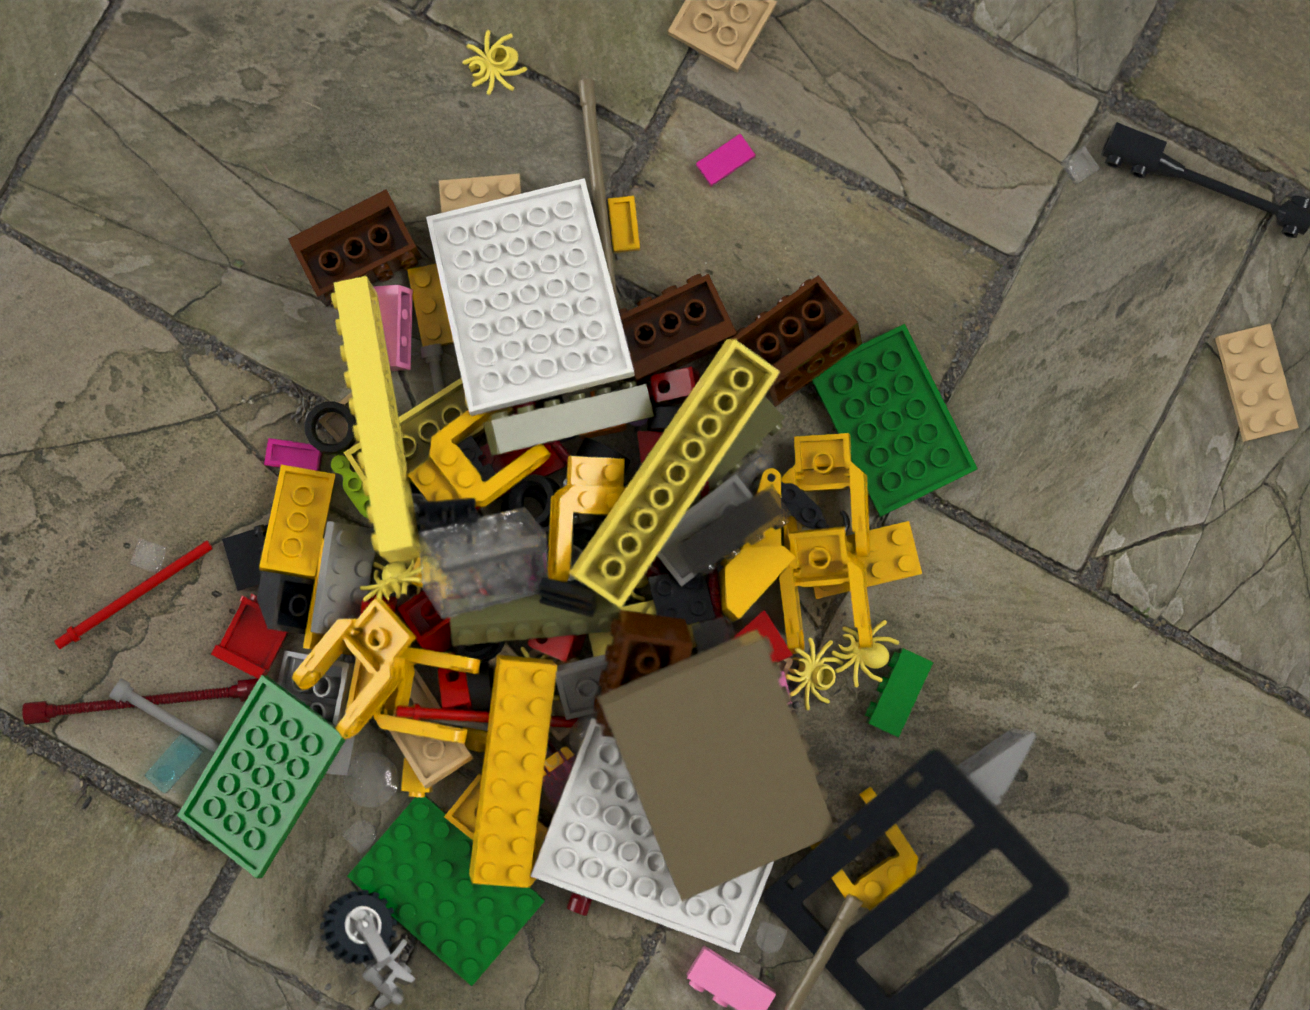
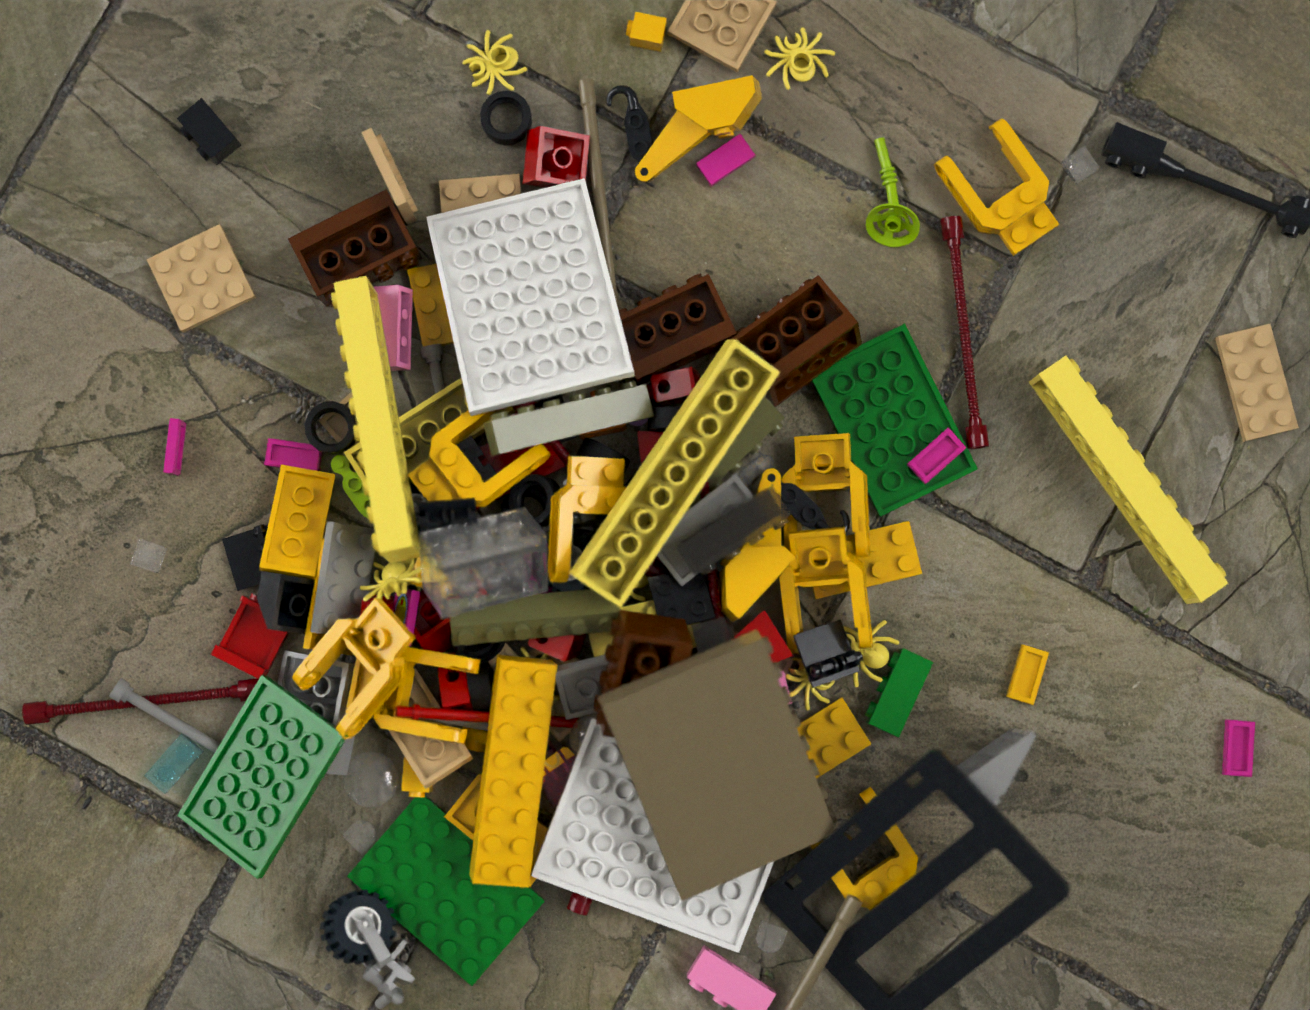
red bar [54,540,213,650] -> none
black tile [538,577,597,618] -> none
yellow tile [608,196,640,253] -> none
none -> tan plate [146,224,256,333]
none -> dark pink tile [163,418,186,476]
none -> black brick [177,98,241,165]
none -> tan plate [361,128,418,225]
none -> dark pink tile [393,590,420,646]
none -> black tyre [480,90,532,146]
none -> red slope [522,126,590,188]
none -> yellow slope [606,75,762,182]
none -> yellow brick [626,12,667,52]
none -> light yellow animal [764,27,835,90]
none -> black hinge [793,619,863,688]
none -> yellow plate [797,697,871,779]
none -> lime dish [866,137,920,247]
none -> dark pink tile [907,428,967,484]
none -> yellow plate [934,118,1059,256]
none -> dark red hose [940,216,989,449]
none -> yellow tile [1006,644,1049,705]
none -> light yellow brick [1029,356,1228,604]
none -> dark pink tile [1222,719,1255,777]

